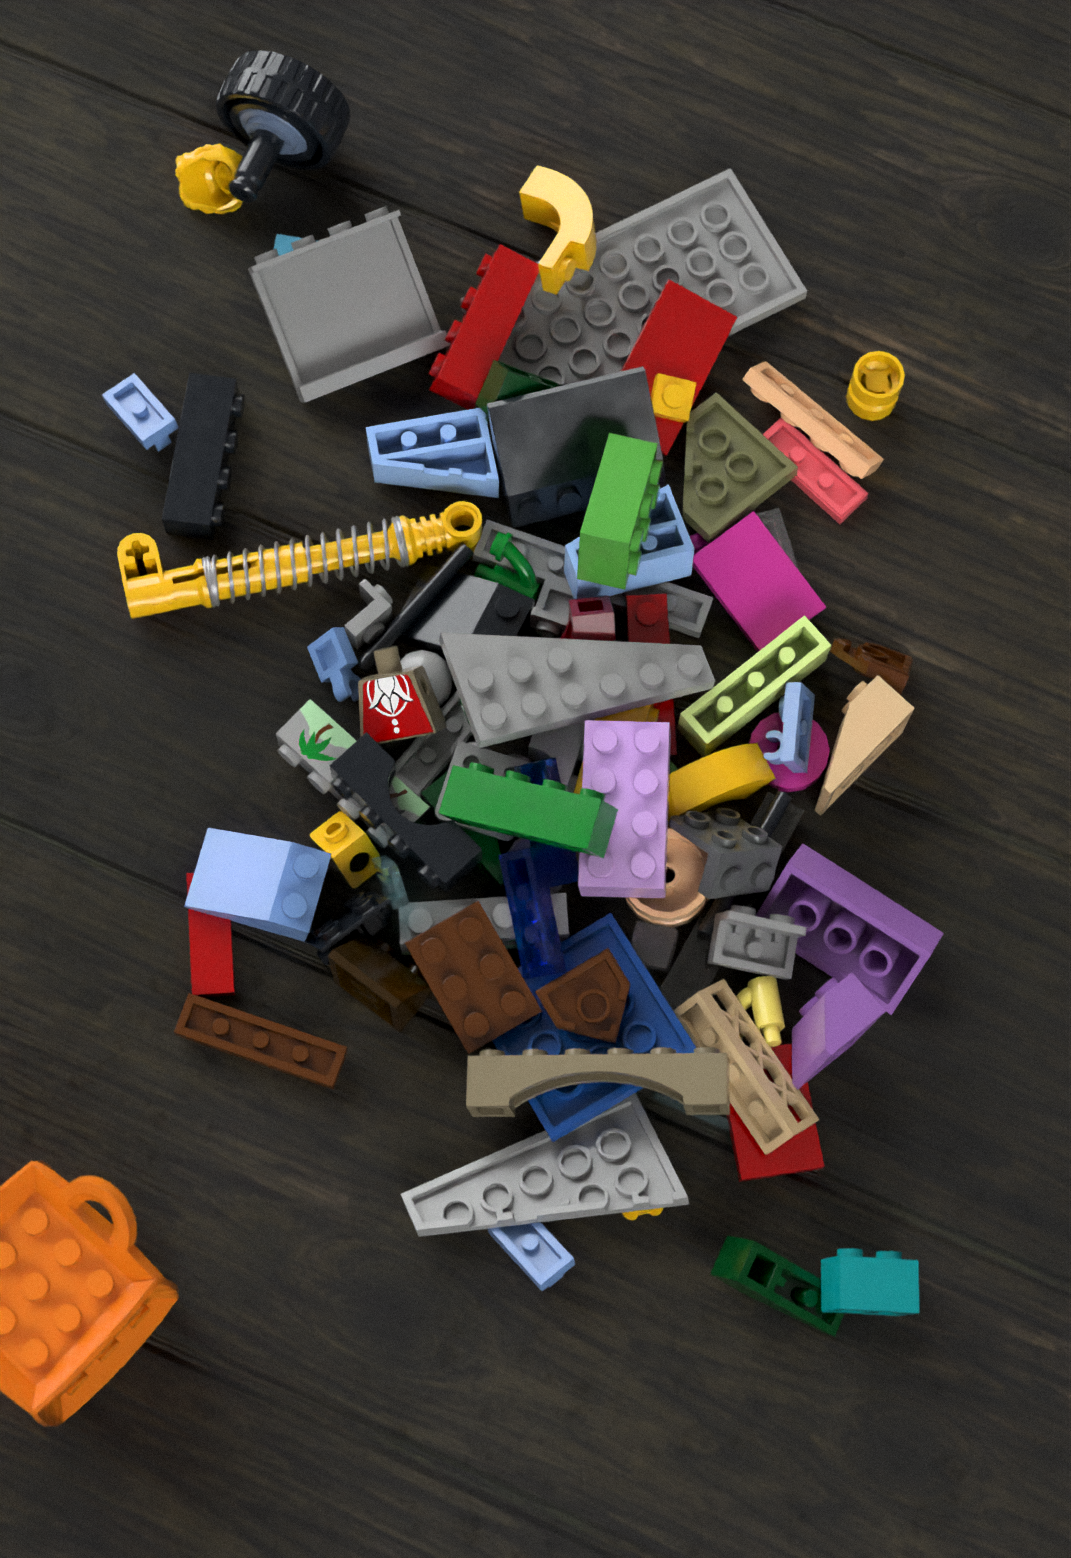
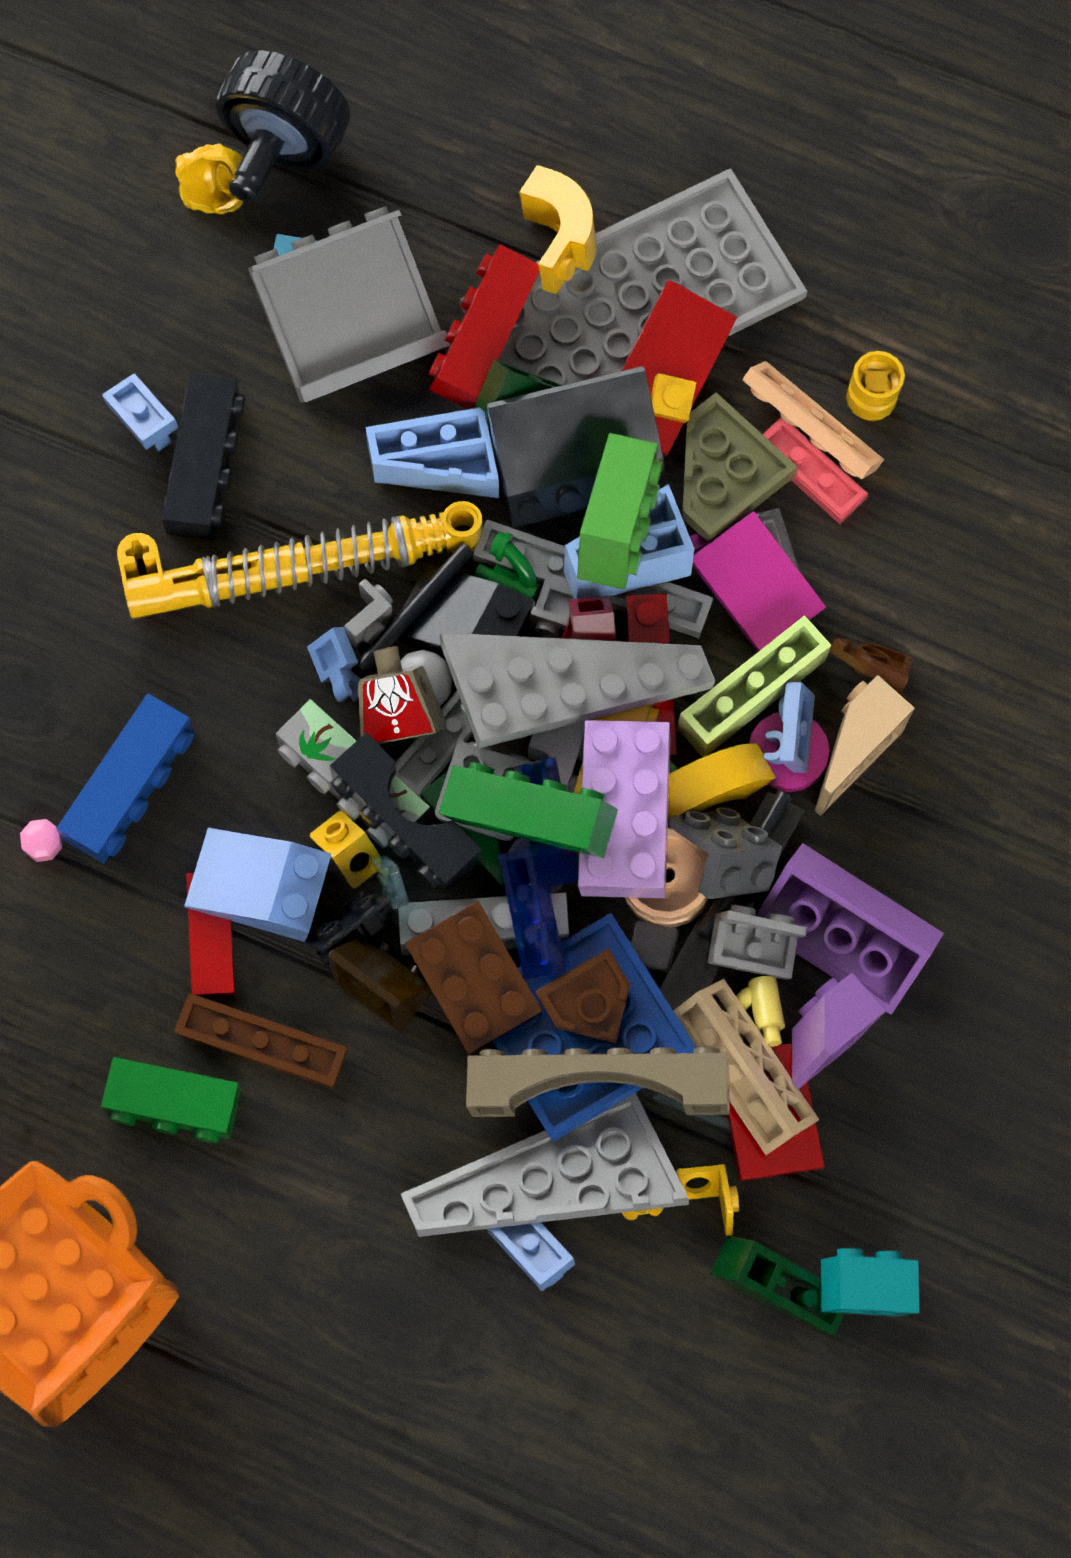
none -> bright pink tile [20,819,62,862]
none -> blue brick [56,693,194,864]
none -> green brick [101,1057,242,1143]
none -> yellow bracket [676,1164,739,1236]

